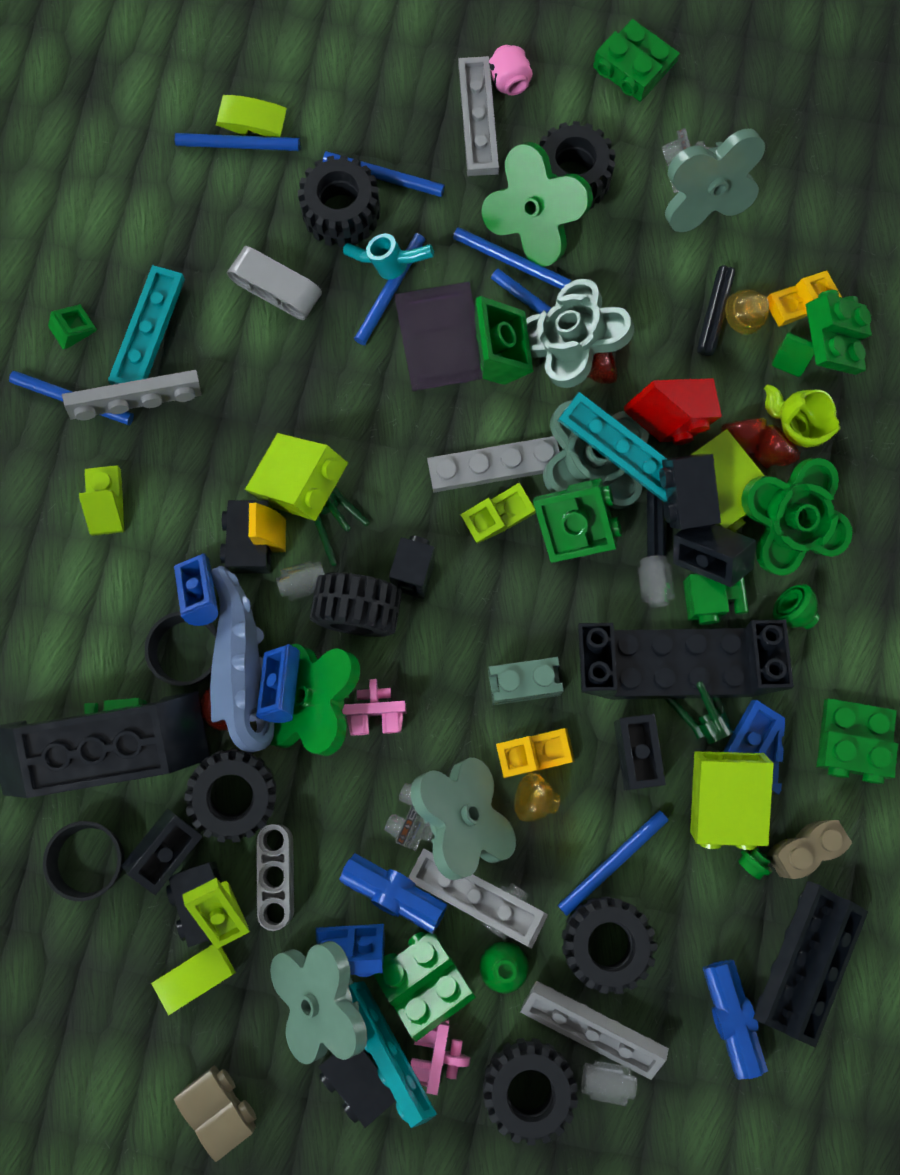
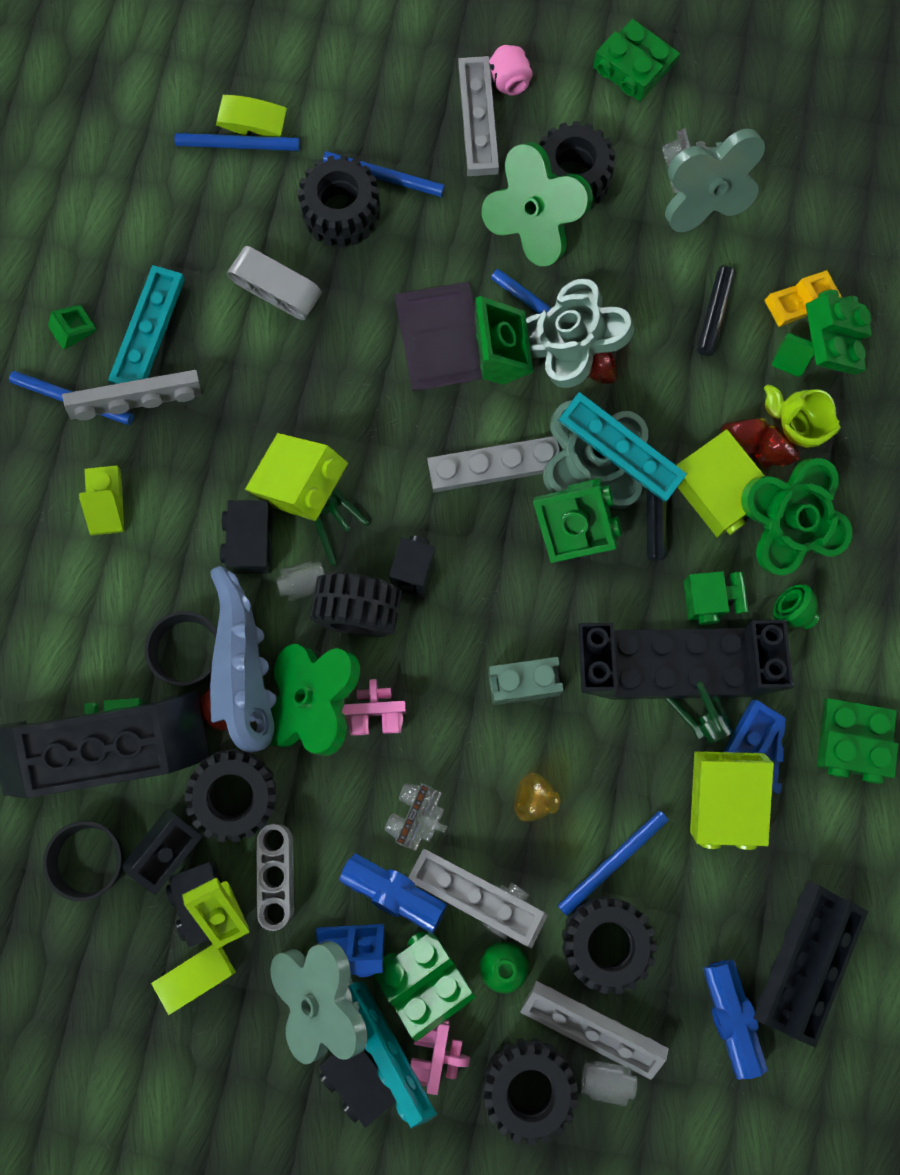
blue brick [174,553,218,626] -> none
dark tan brick [174,1065,257,1162] -> none
yellow slope [248,503,286,552] -> none
blue brick [256,644,300,723] -> none
teal piece [343,233,434,280] -> none
blue bar [354,233,426,345] -> none
sand green plant [411,757,516,880] -> none
blue bar [453,227,572,289] -> none
lime slope [460,483,536,544] -> none
yellow slope [496,728,575,778] -> none
black brick [614,714,666,791] -> none
red slope [624,378,722,445] -> none
clear brick [638,556,675,608] -> none
black brick [659,454,721,530] -> none
black brick [673,524,756,587] -> none
clear yellow brick [725,289,769,335] -> none
green plate [738,848,772,880] -> none
dark tan brick [767,820,852,879] -> none

